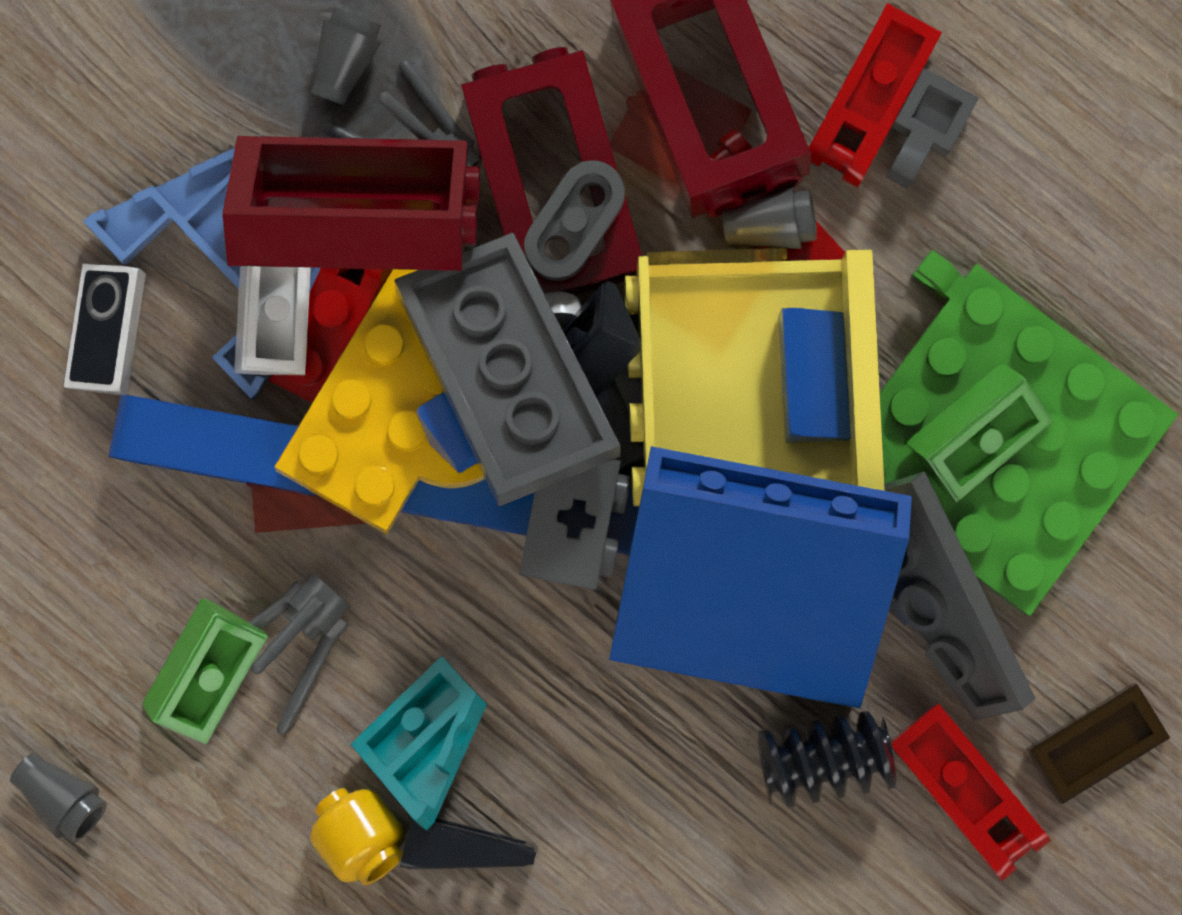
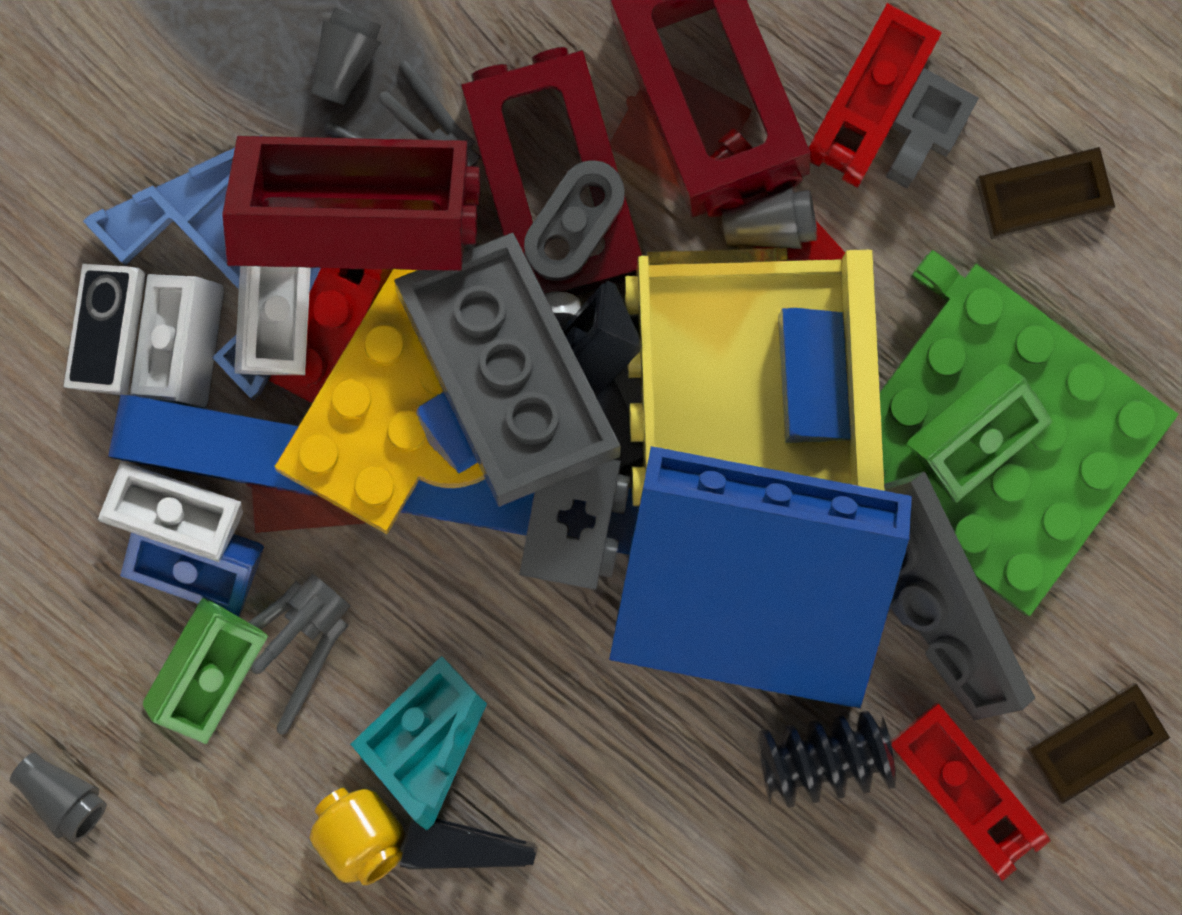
none -> white slope [98,461,243,562]
none -> blue slope [120,532,264,617]
none -> white slope [130,274,224,407]
none -> dark brown tile [976,147,1115,239]

